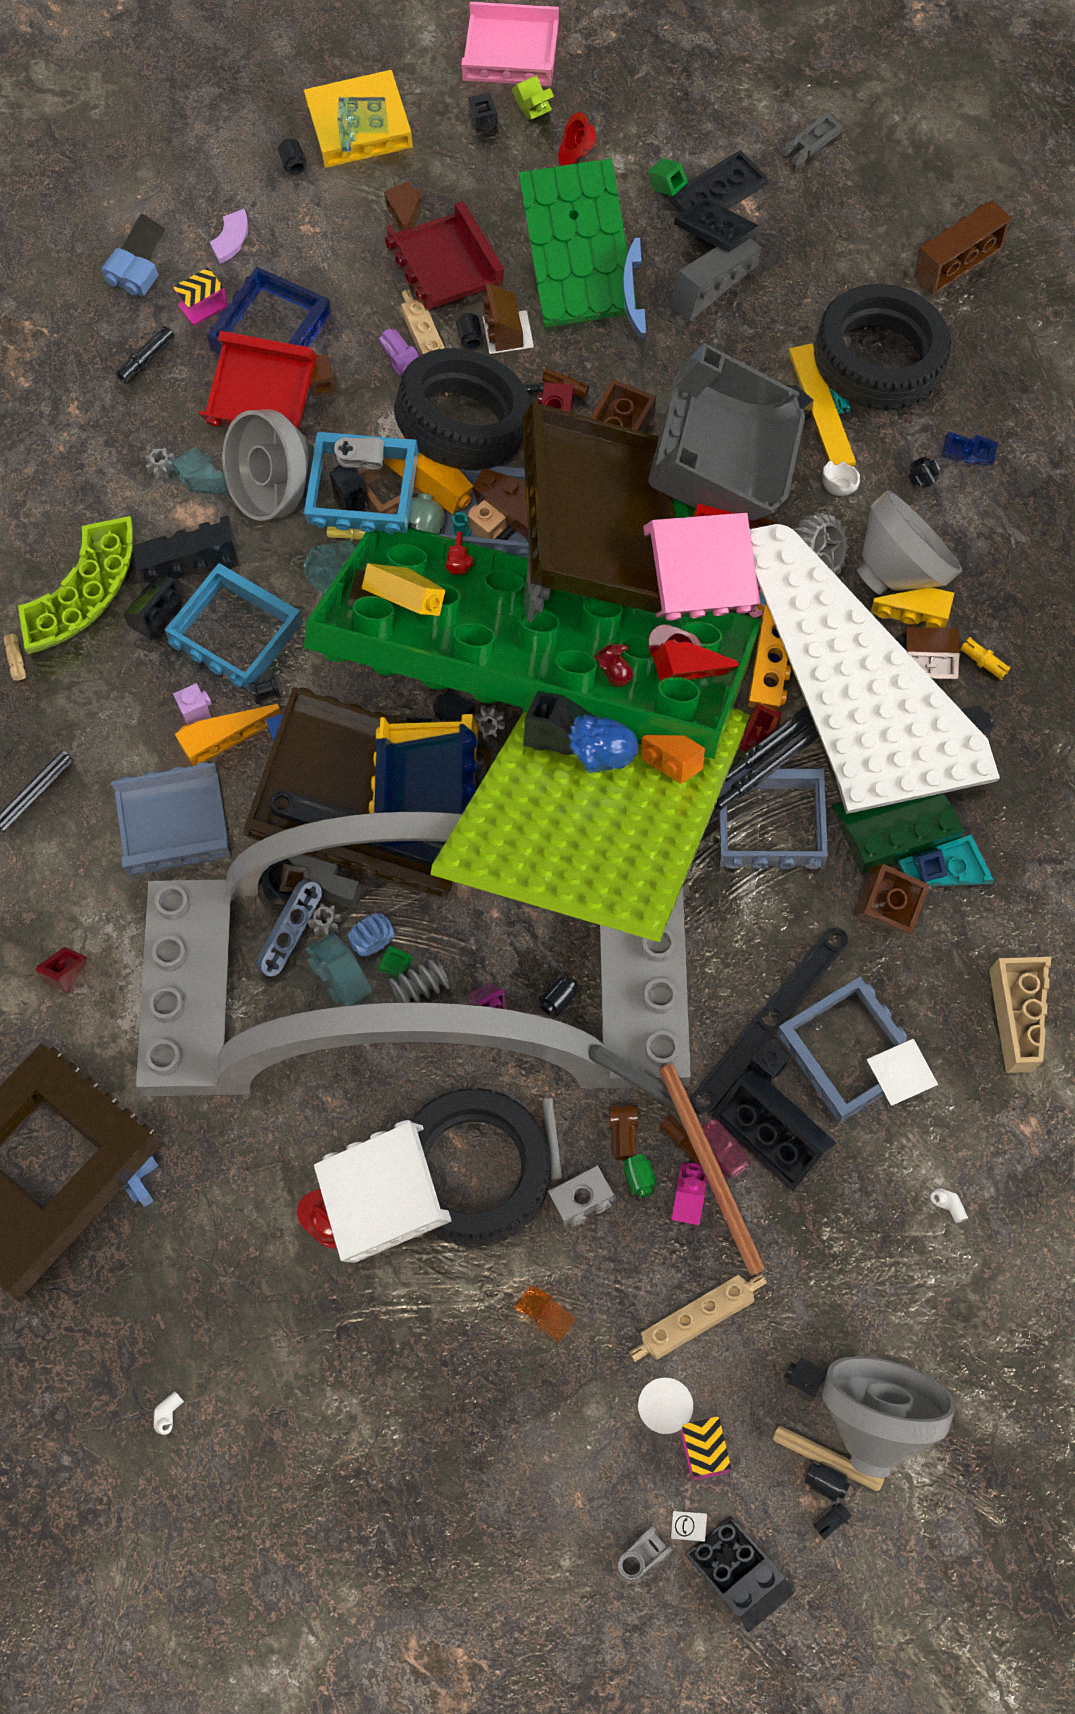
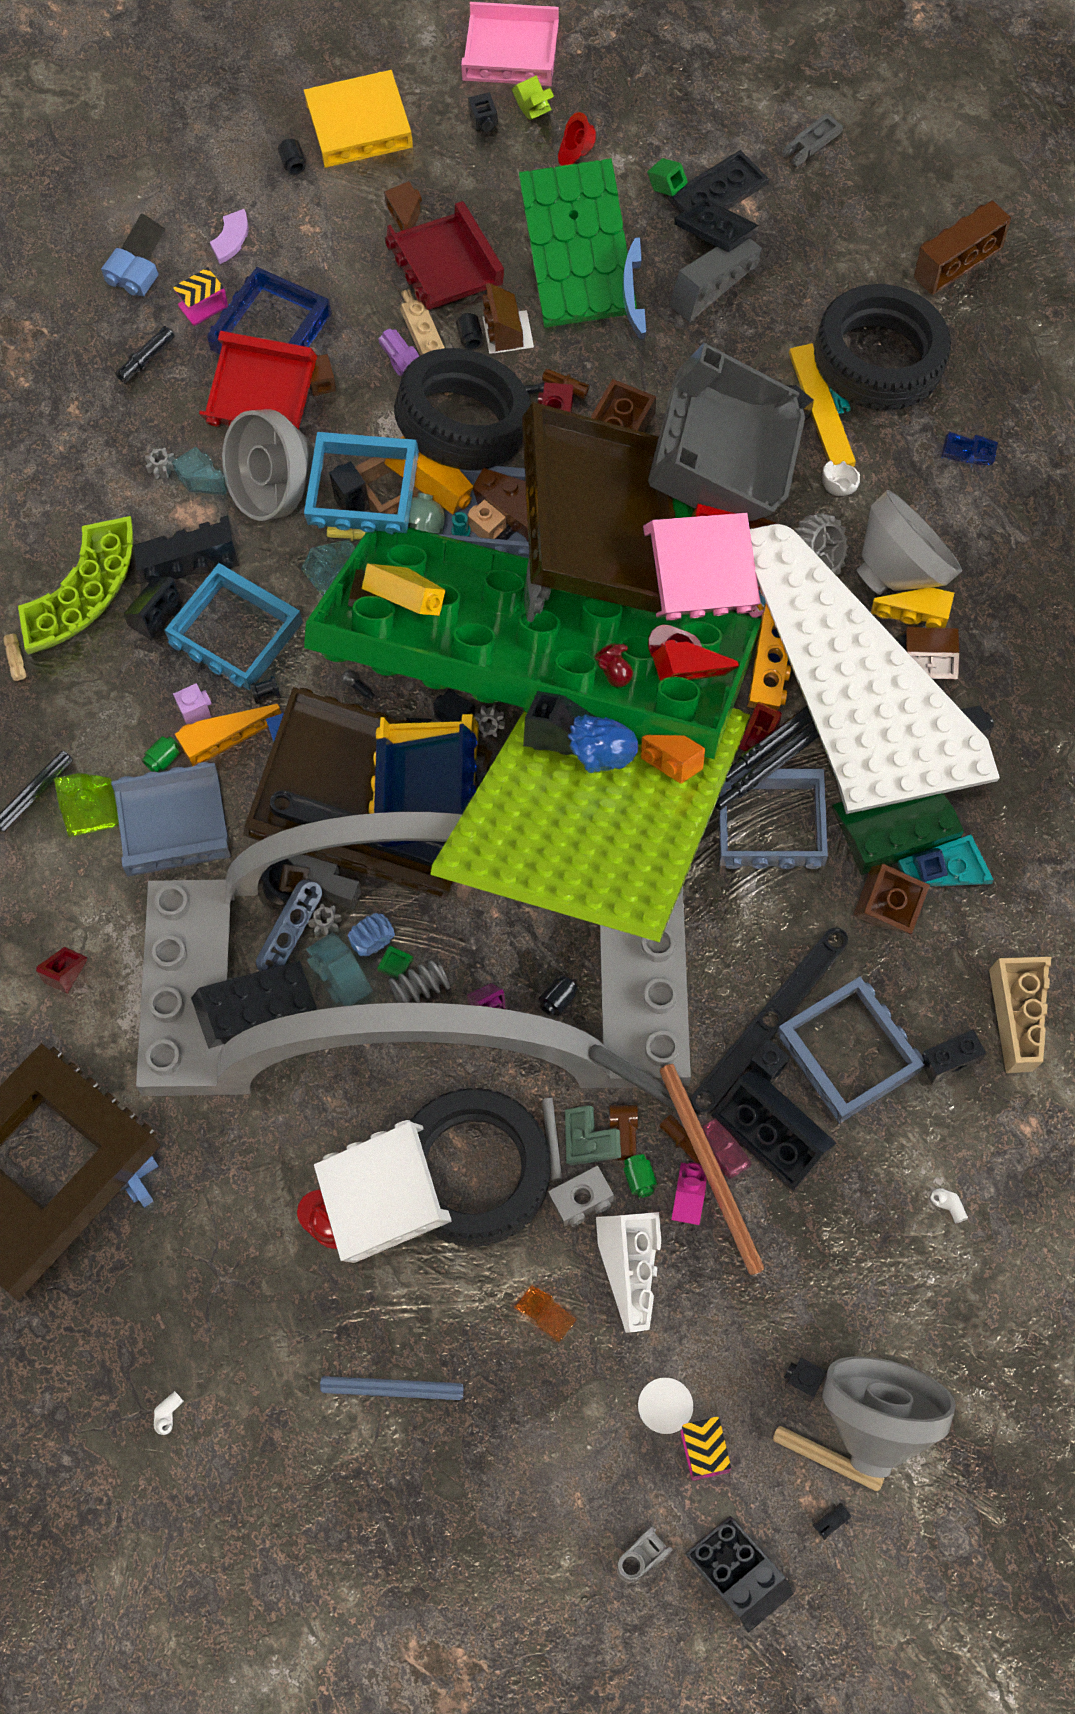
light grey piece [334,437,384,470] -> none
clear light blue bracket [337,97,388,151] -> none
red piece [445,532,473,575] -> none
tan plate [629,1273,767,1362] -> none
white sticker [671,1511,707,1541] -> none
black brick [804,1461,850,1502] -> none
white sticker [867,1039,938,1106] -> none
black gear [908,457,941,488] -> none
yellow pin [960,637,1011,681] -> none
none -> clear neon green slope [54,773,119,837]
none -> green brick [141,736,180,772]
none -> black brick [191,961,317,1049]
none -> sand blue axle [320,1376,464,1400]
none -> piece [341,670,375,700]
none -> sand green tile [565,1105,621,1165]
none -> white wedge [596,1212,661,1333]
none -> black brick [922,1030,986,1085]

